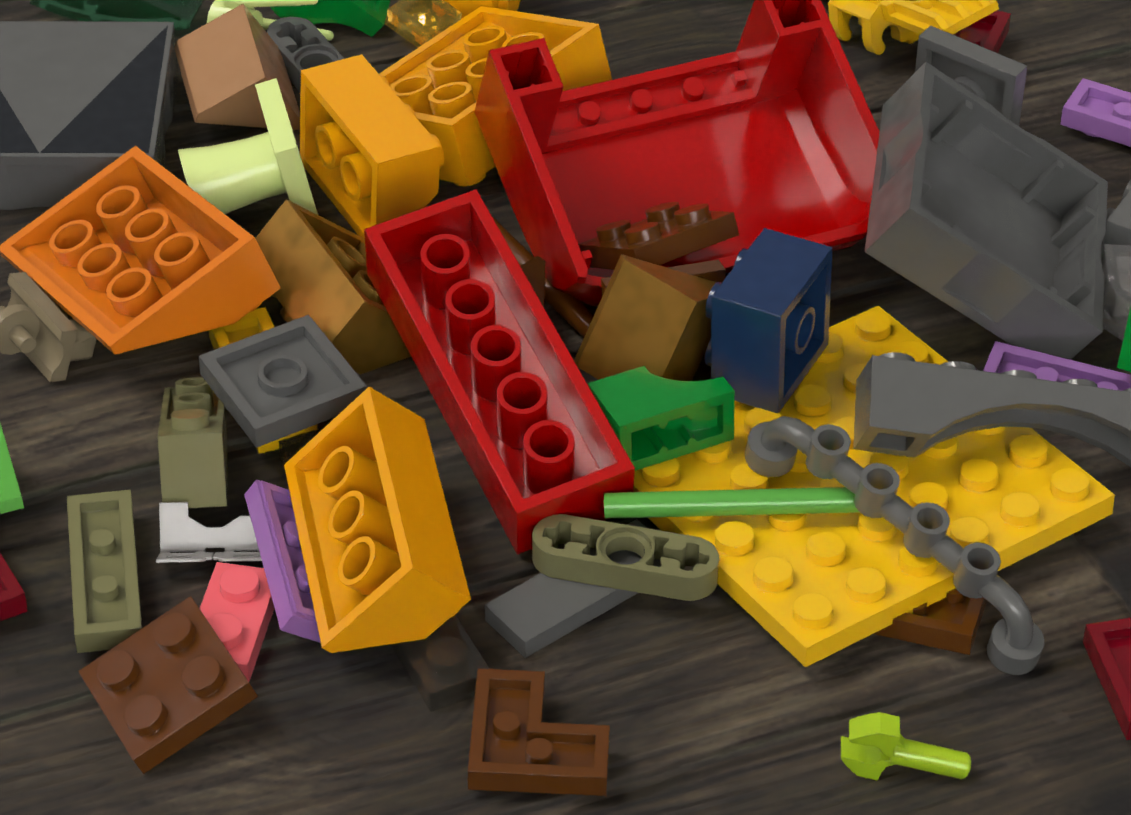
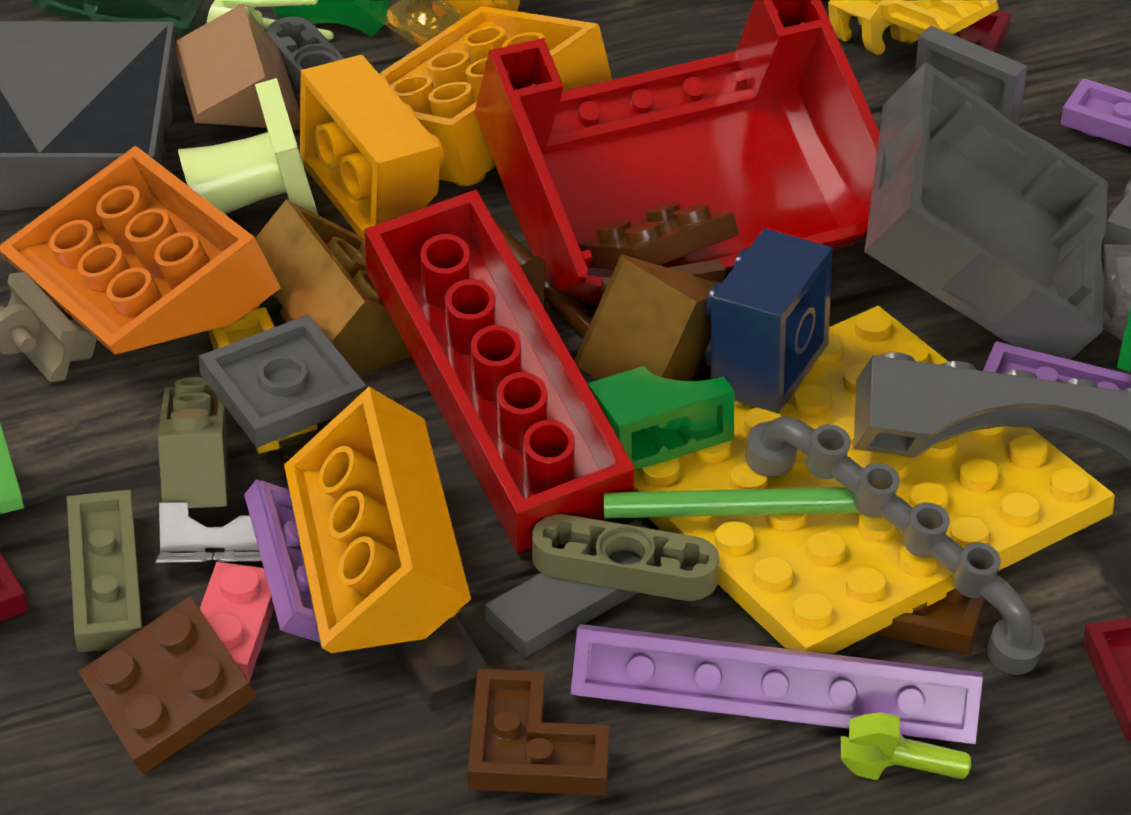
none -> medium lavender plate [570,624,983,744]

